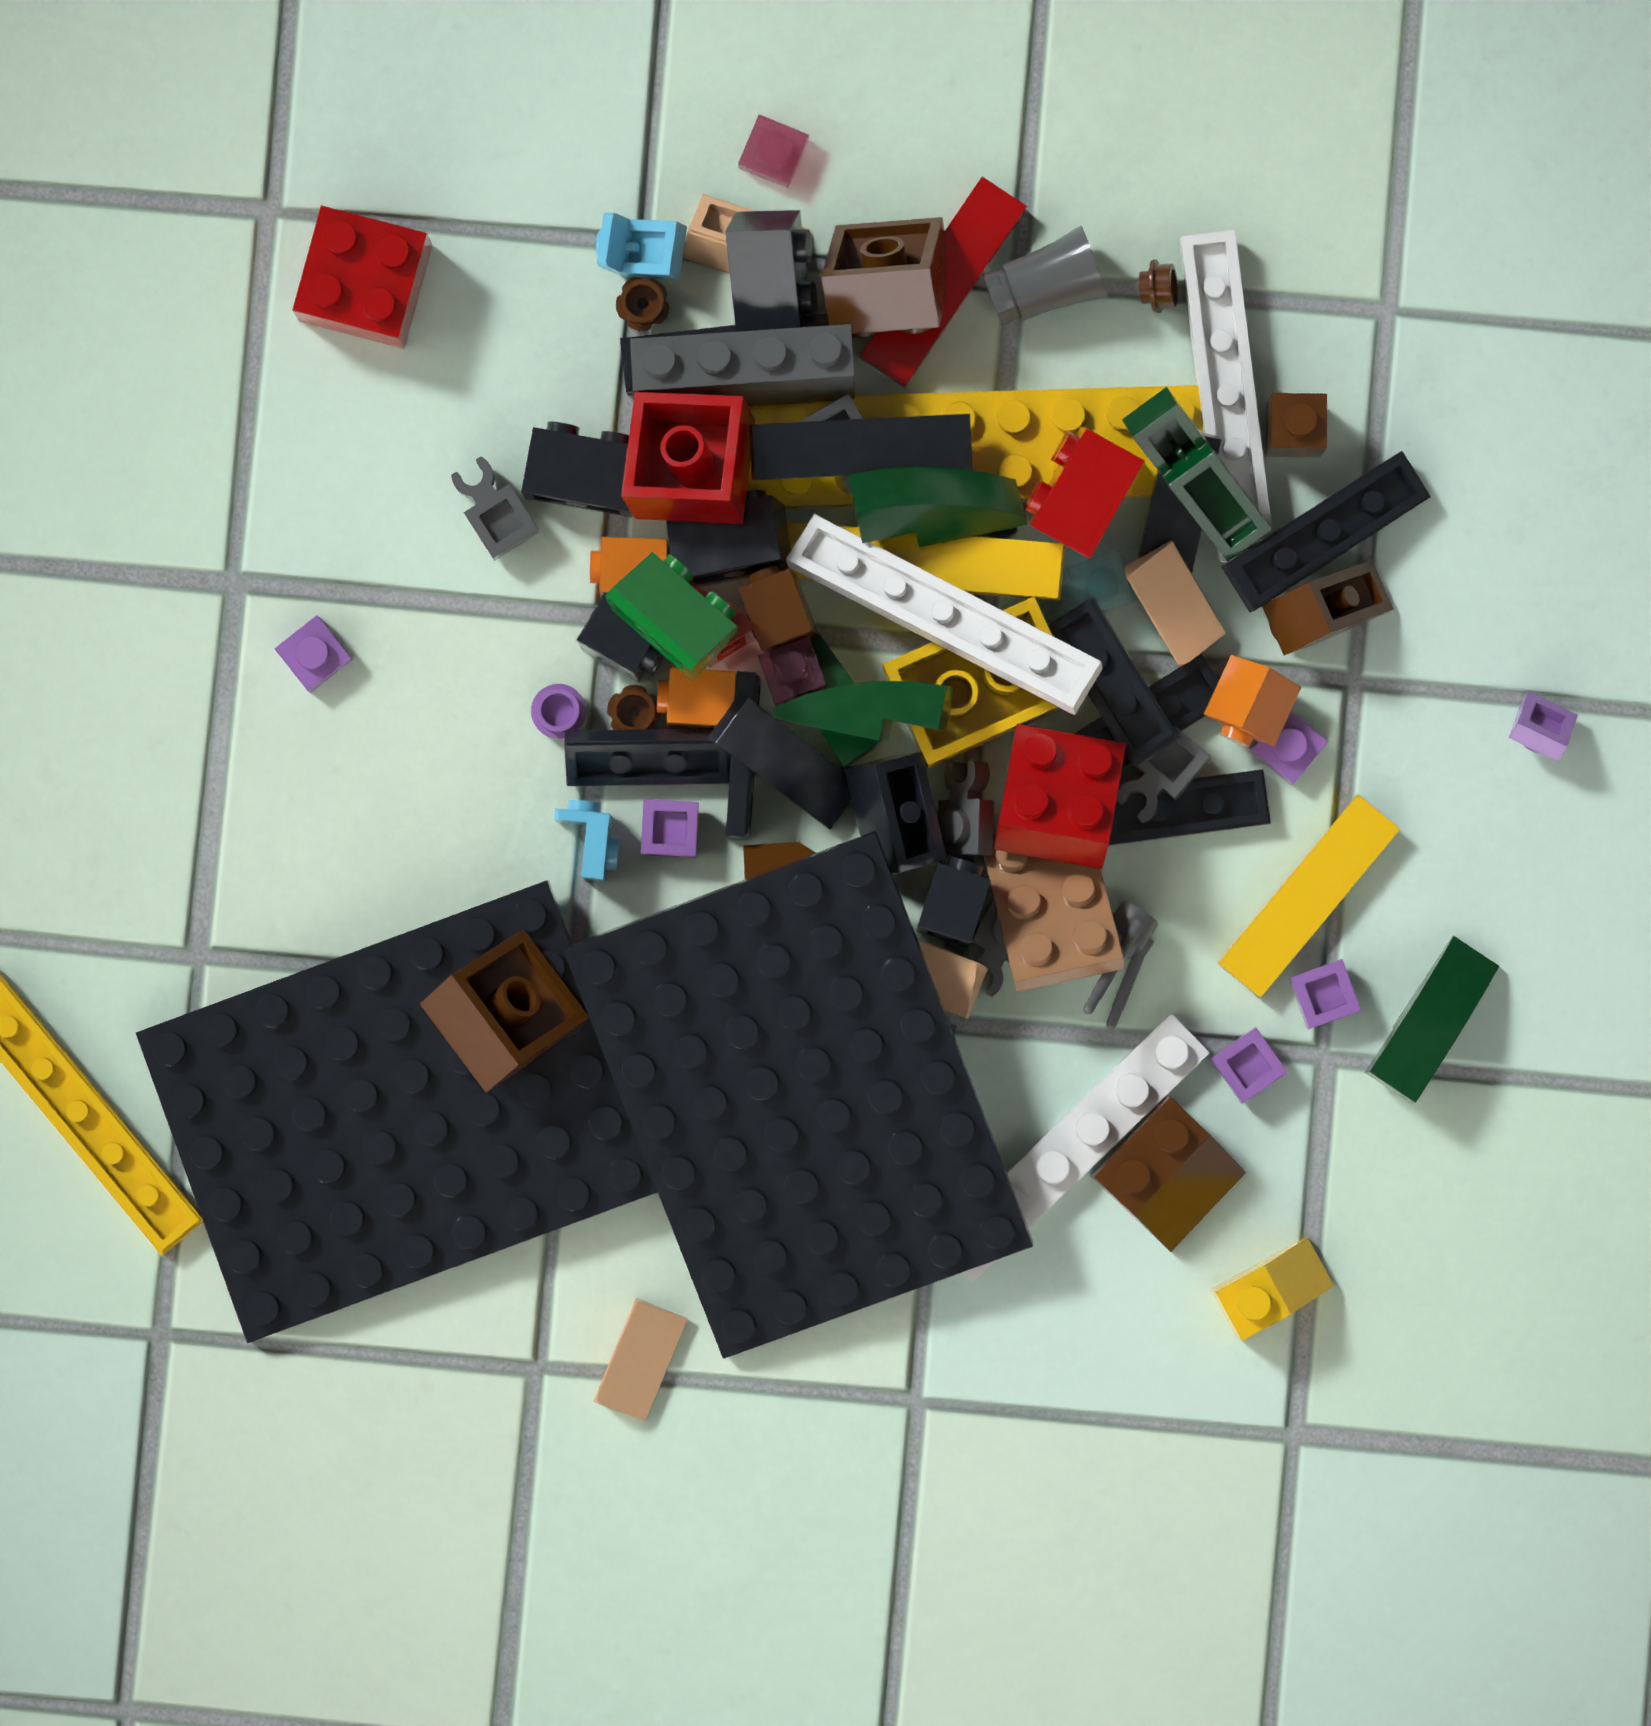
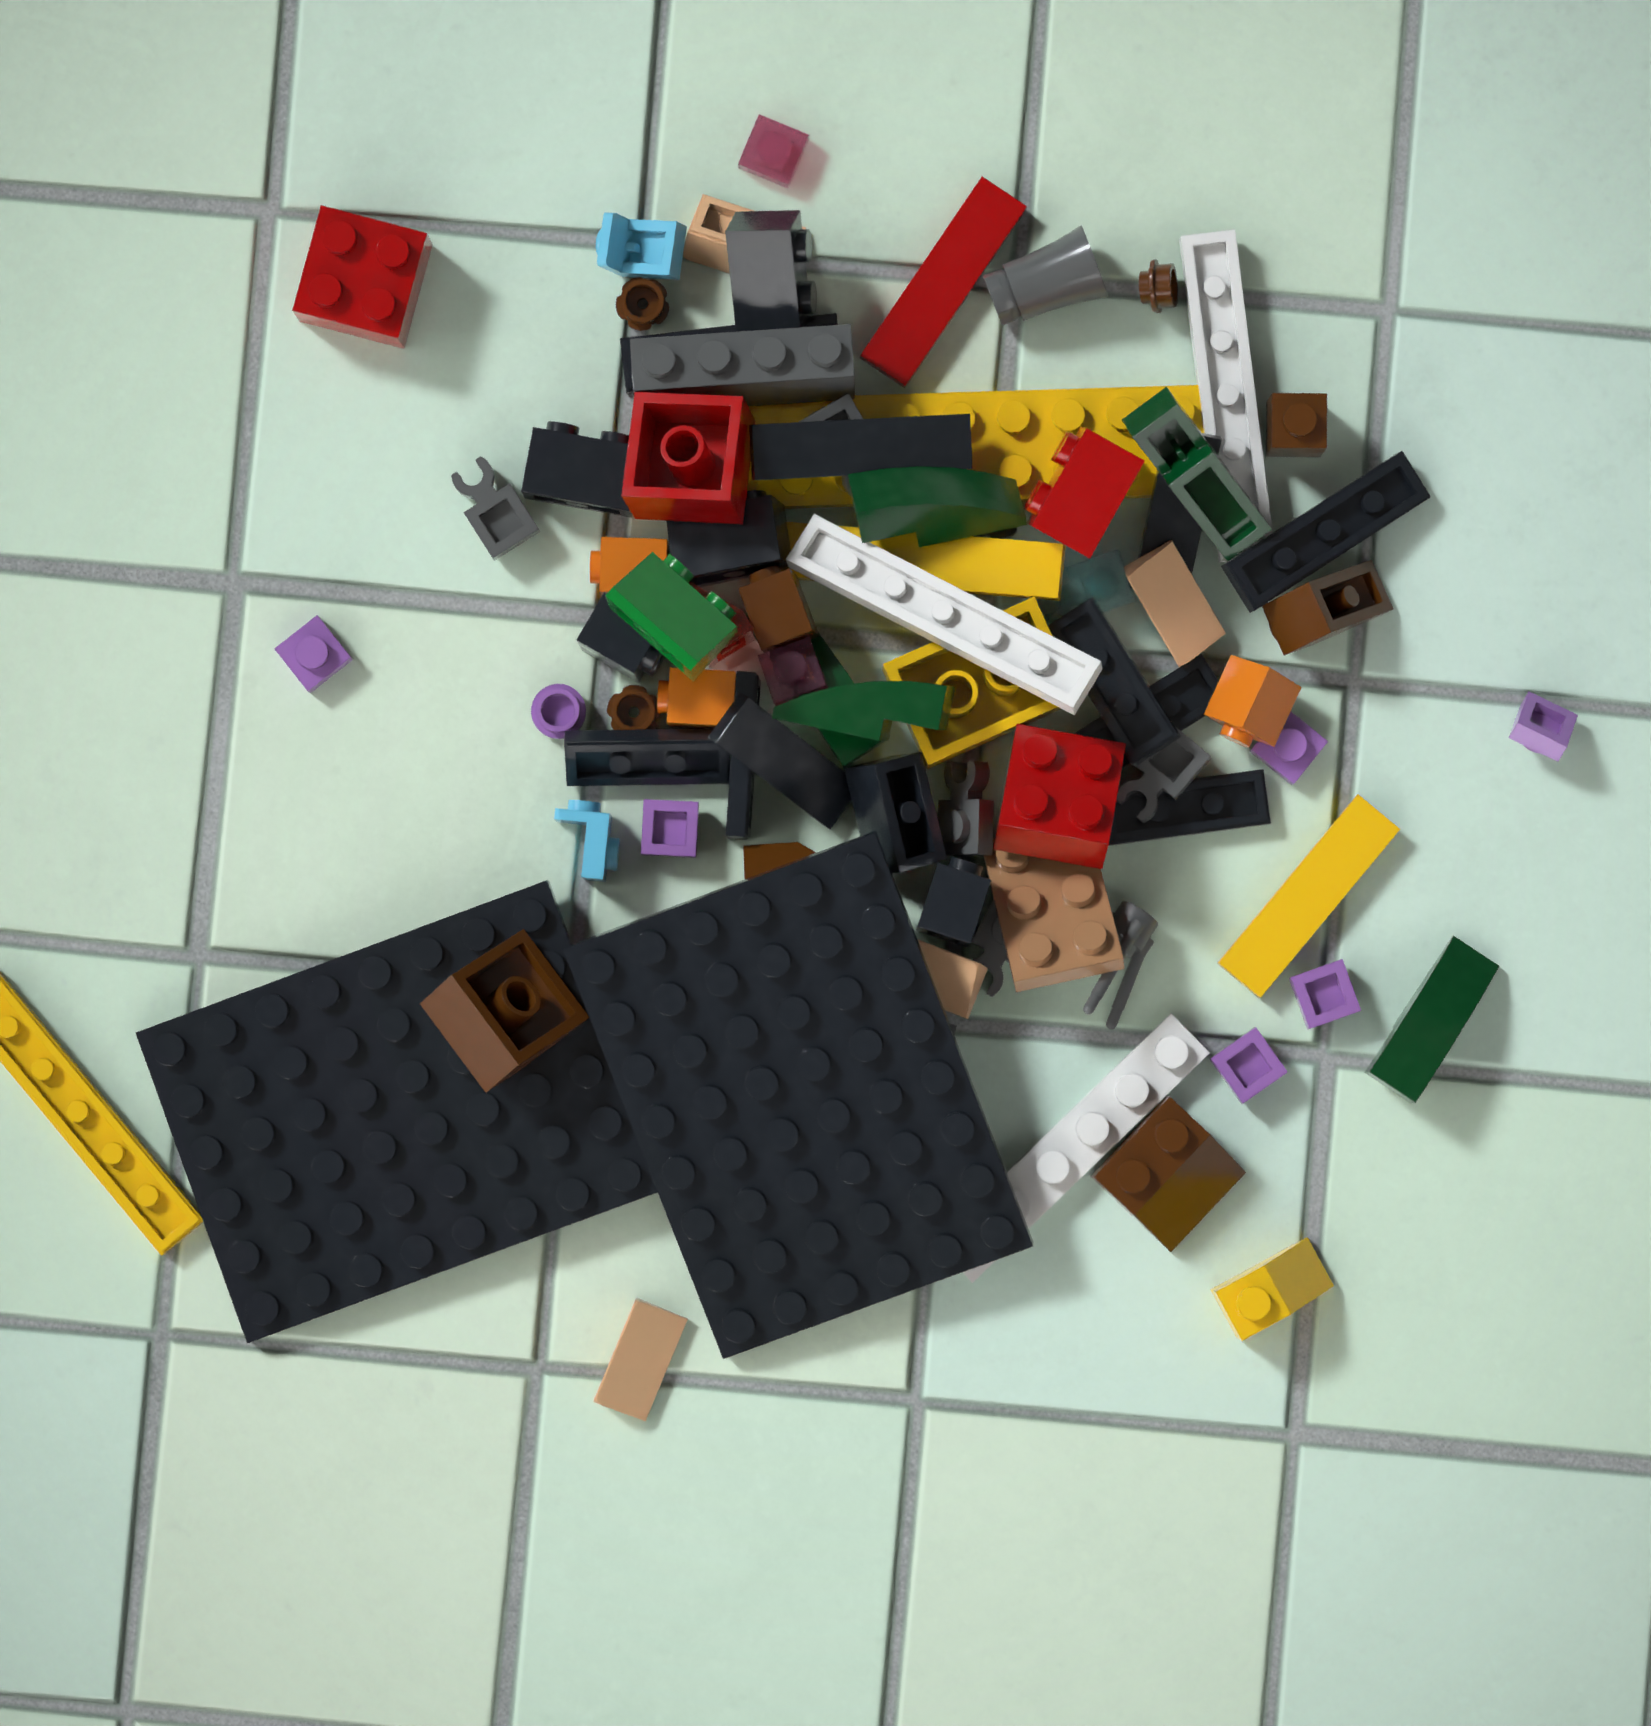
reddish brown slope [821,217,946,338] -> none

